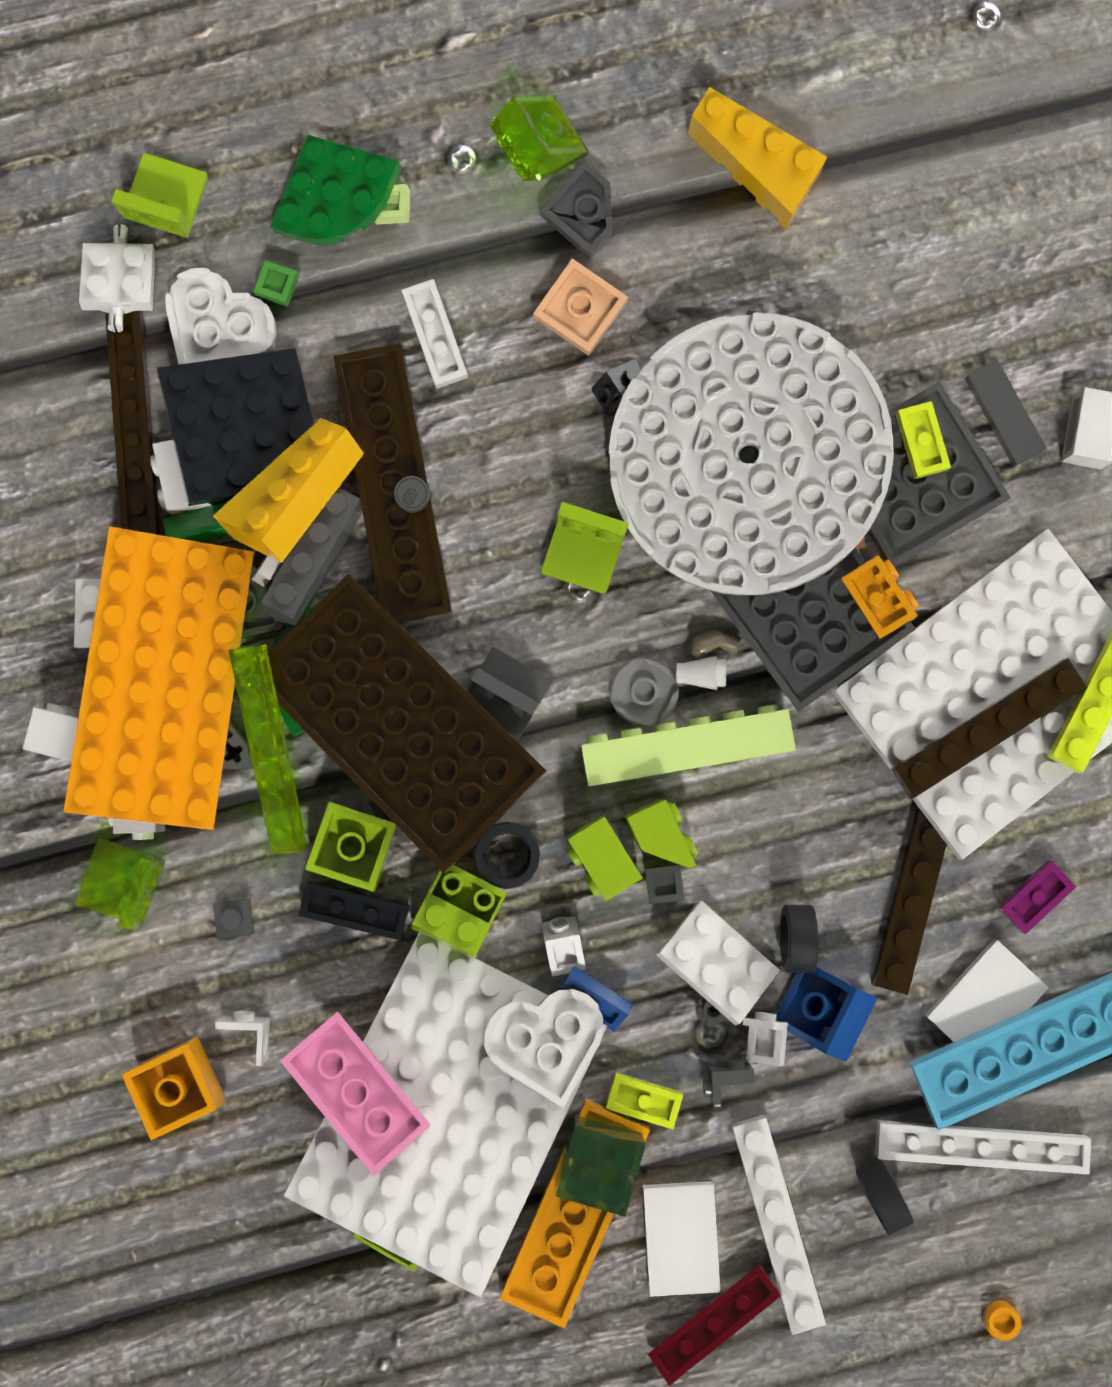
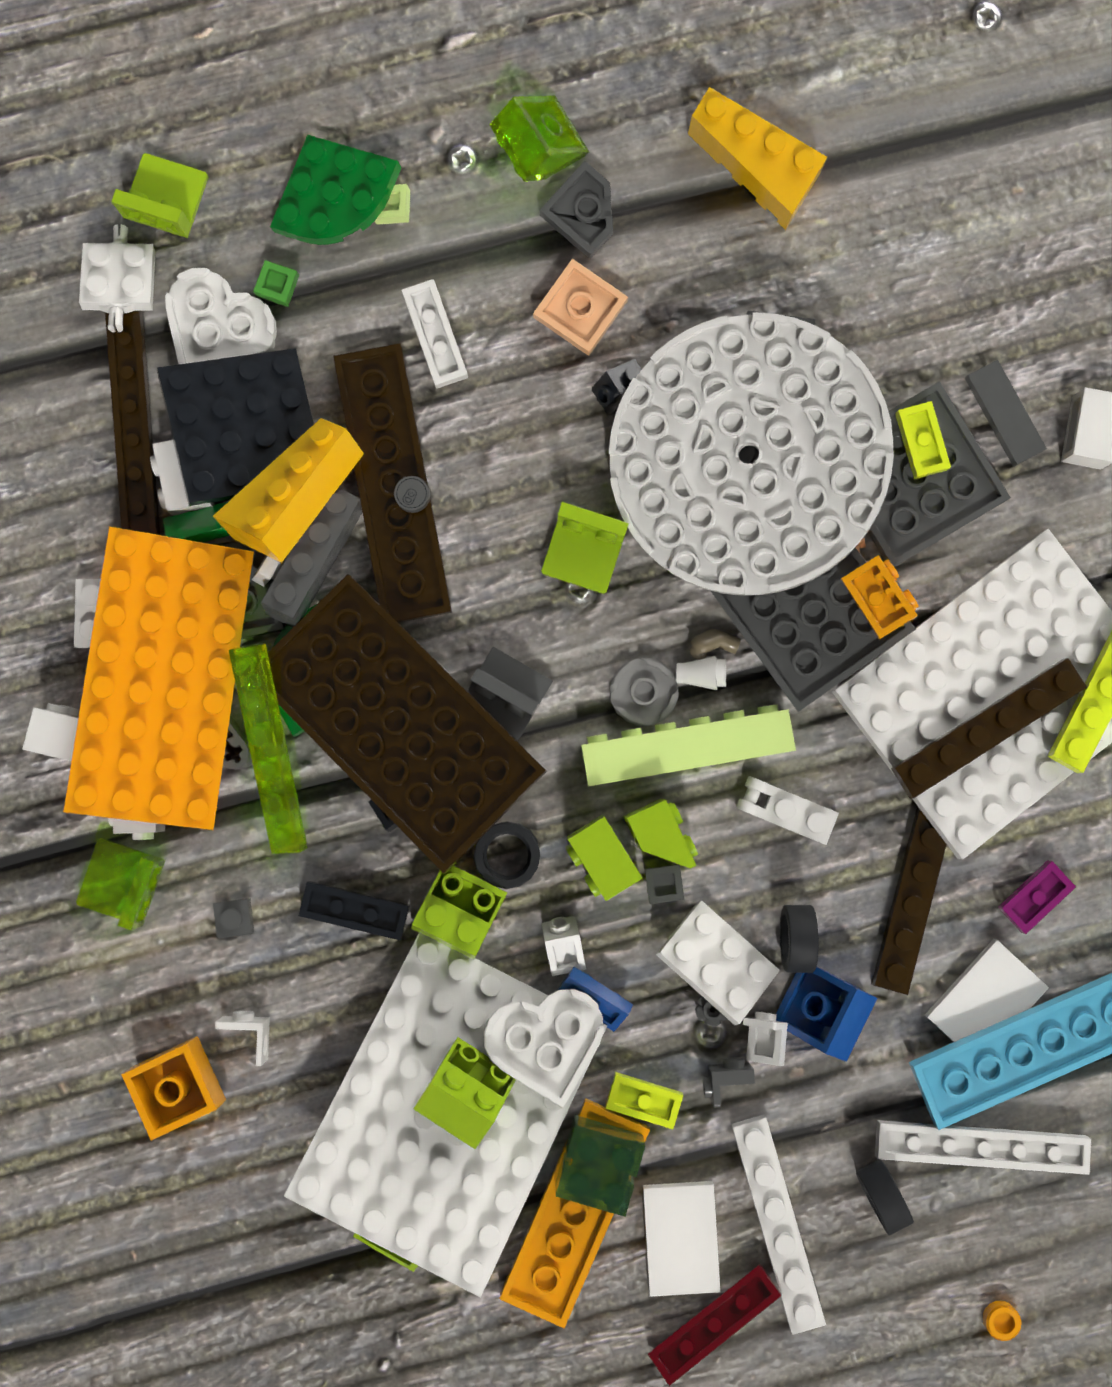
bright pink plate [280,1011,431,1176] -> none
lime slope [305,802,396,893] -> none
none -> lime slope [413,1037,516,1149]
none -> white plate [736,776,839,845]

